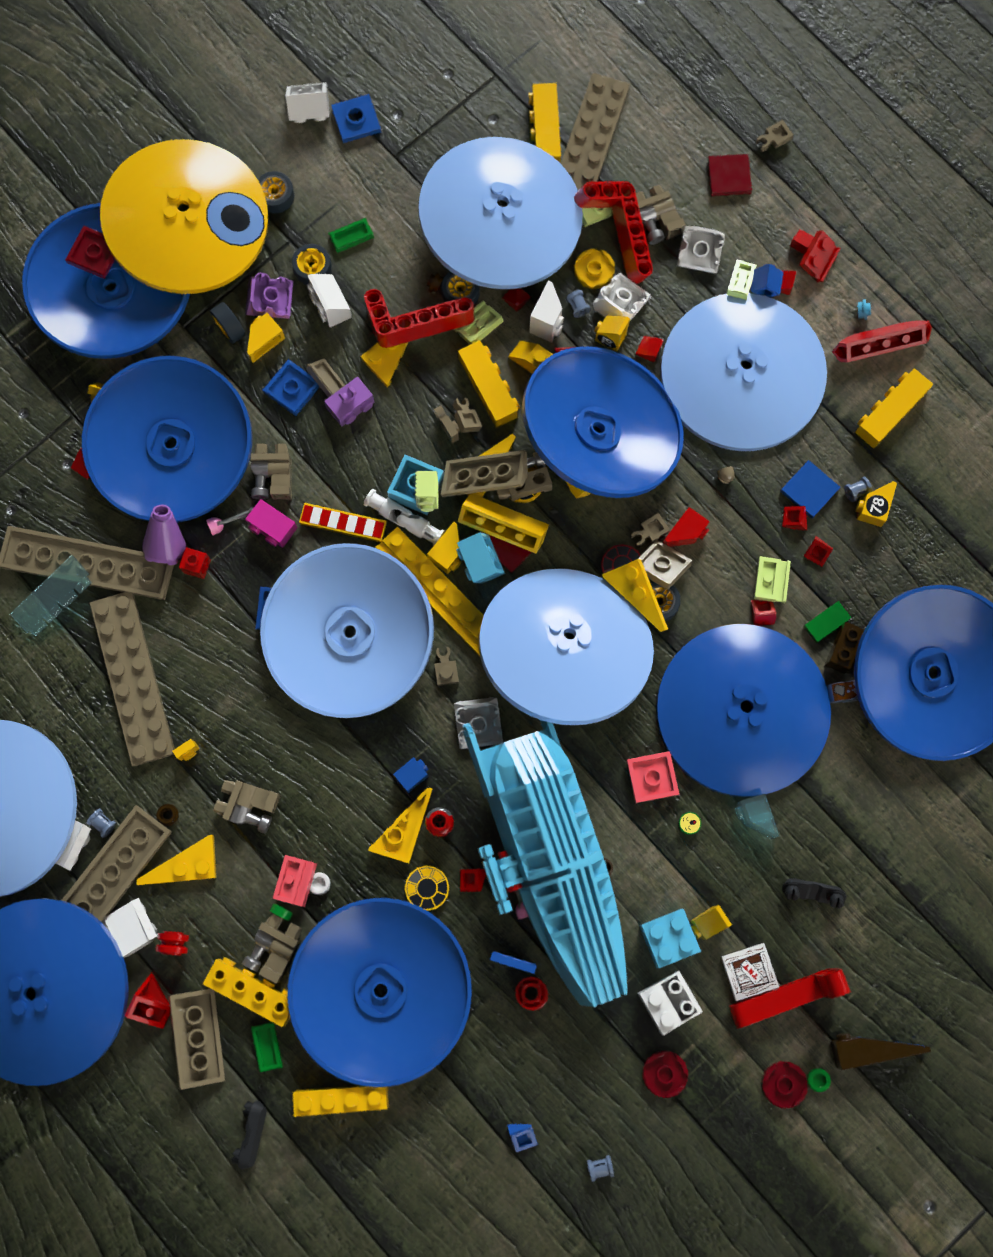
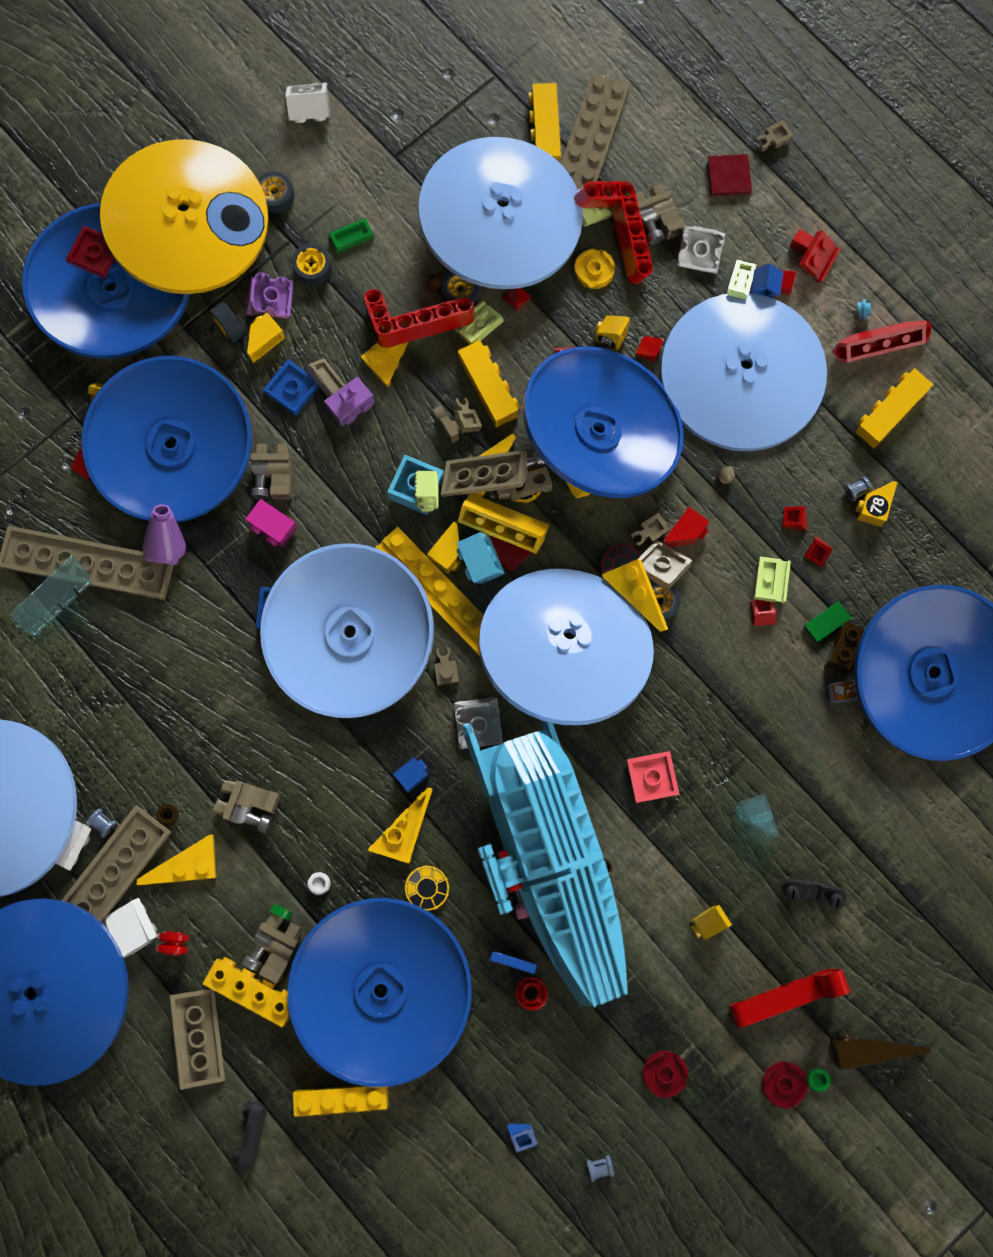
dark tan plate [90,592,175,767] -> none
red slope [125,972,170,1029] -> none
yellow plate [172,739,200,761] -> none
red brick [179,547,211,579] -> none
hinge [206,507,254,536] -> none
green tile [251,1022,283,1073] -> none
coral plate [272,855,317,907] -> none
tile [299,503,387,542] -> none
white slope [307,274,352,327] -> none
blue piece [331,94,381,143] -> none
white piece [364,489,445,546] -> none
red head [425,807,454,837] -> none
red slope [460,869,486,892] -> none
yellow slope [508,341,553,374] -> none
white slope [529,281,564,343] -> none
sand blue bush [566,290,591,318] -> none
white slope [592,273,651,321] -> none
white slope [637,971,702,1035] -> none
medium azure brick [639,908,701,968] -> none
blue dish [656,624,831,797] -> none
light yellow tile [678,812,701,835] -> none
tile [721,943,779,1001] -> none
blue tile [780,460,840,519] -> none

